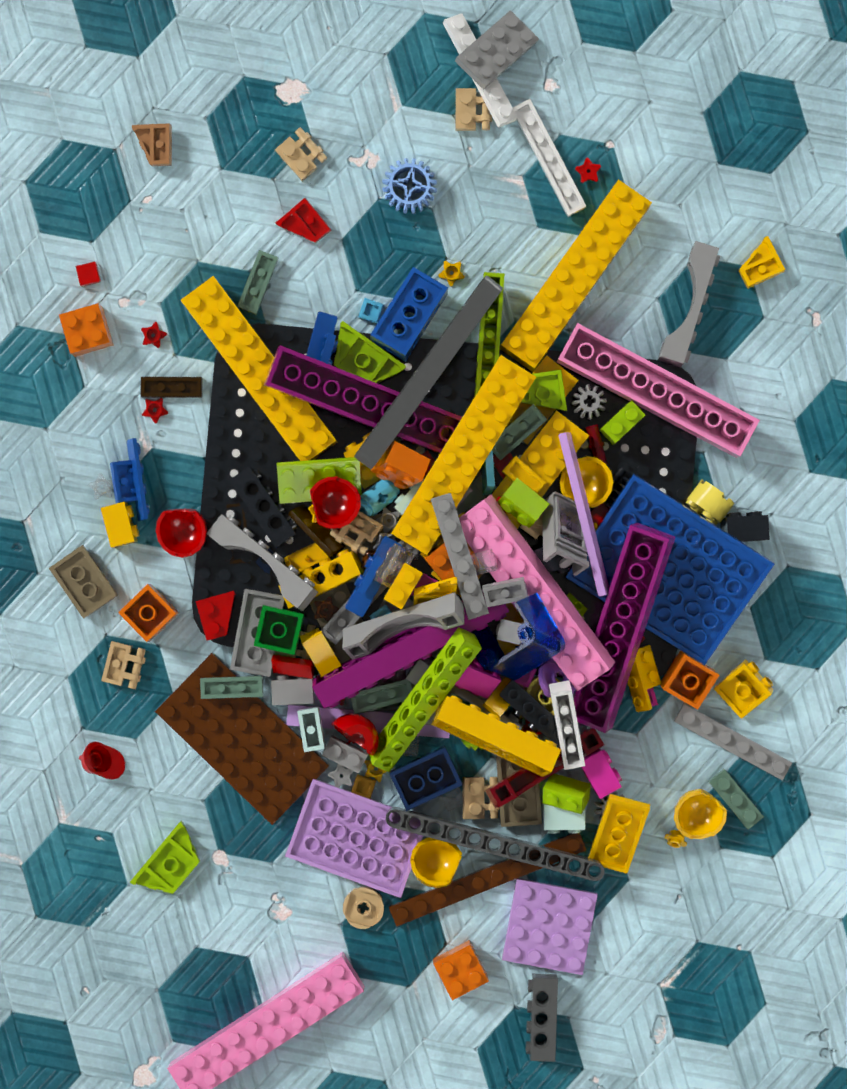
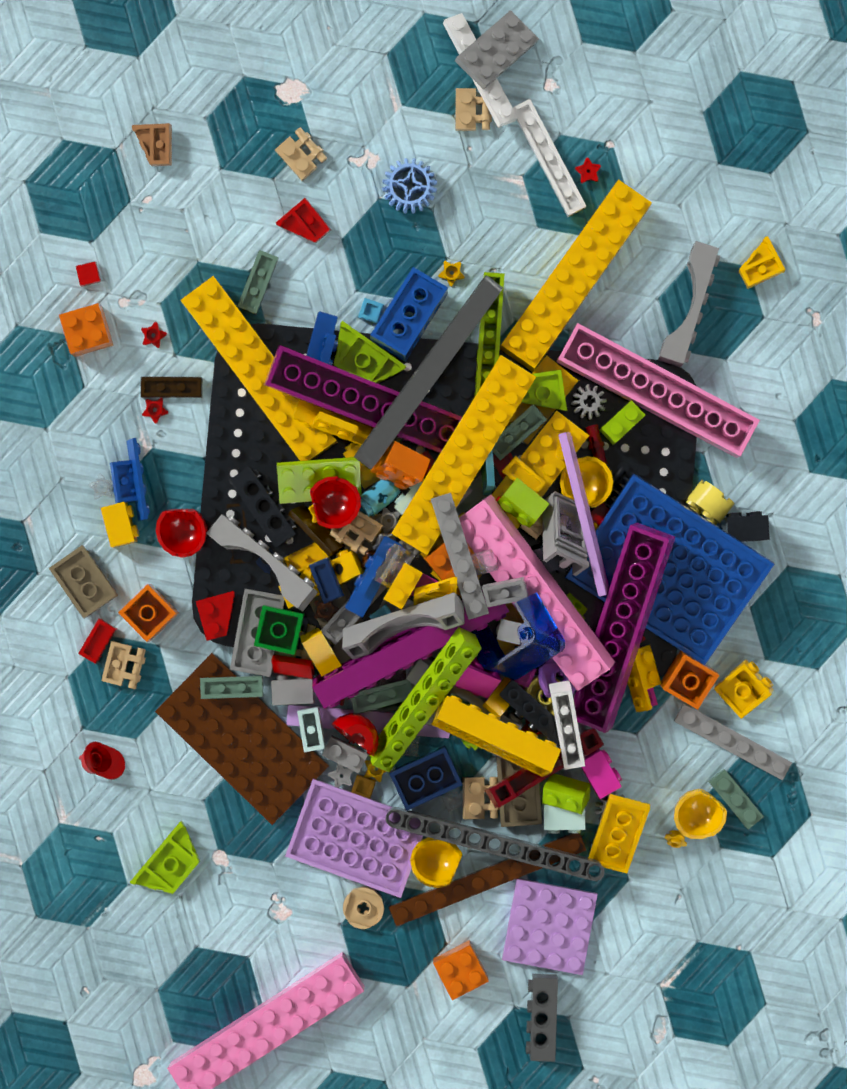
none -> red tile [78,618,117,664]
none -> yellow bracket [293,400,374,445]
none -> dark blue tile [309,557,344,604]

